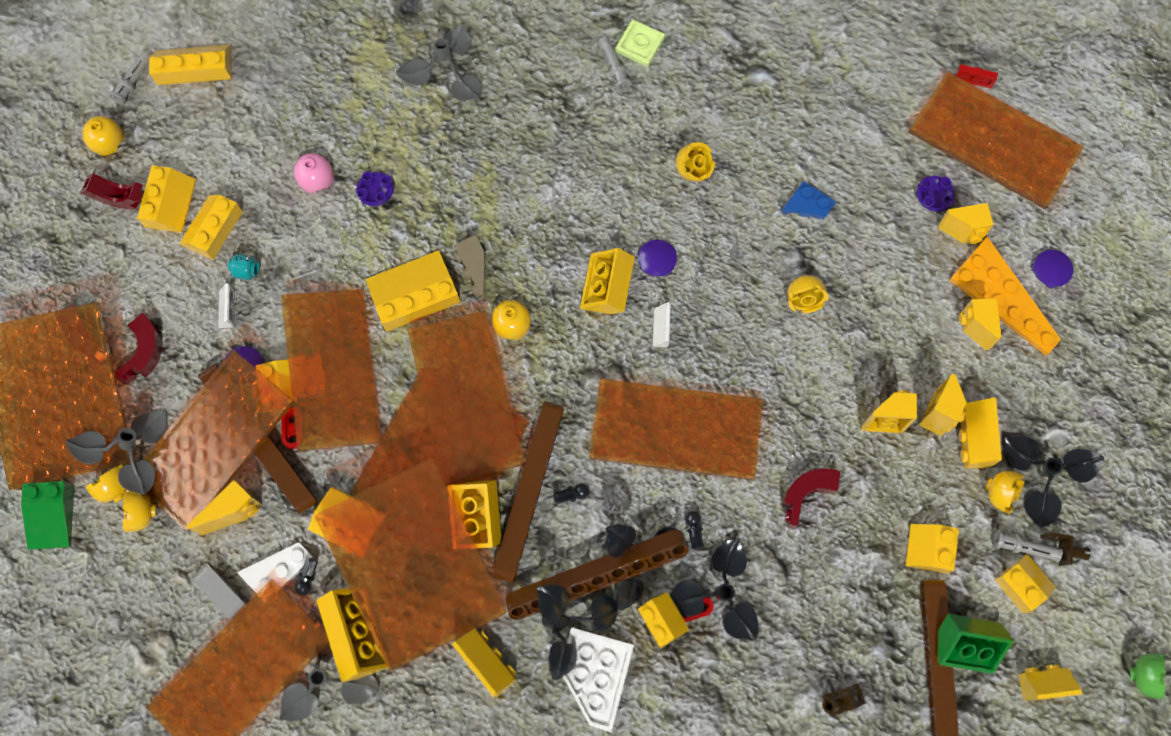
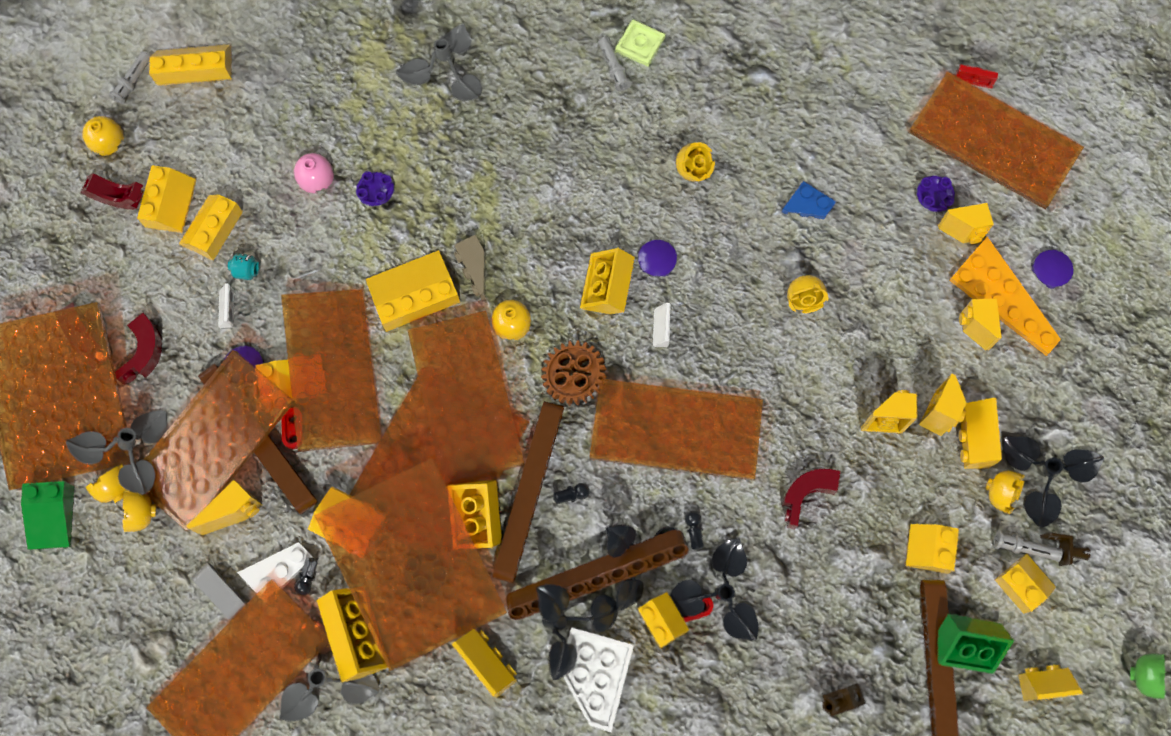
none -> dark orange gear [541,340,607,406]

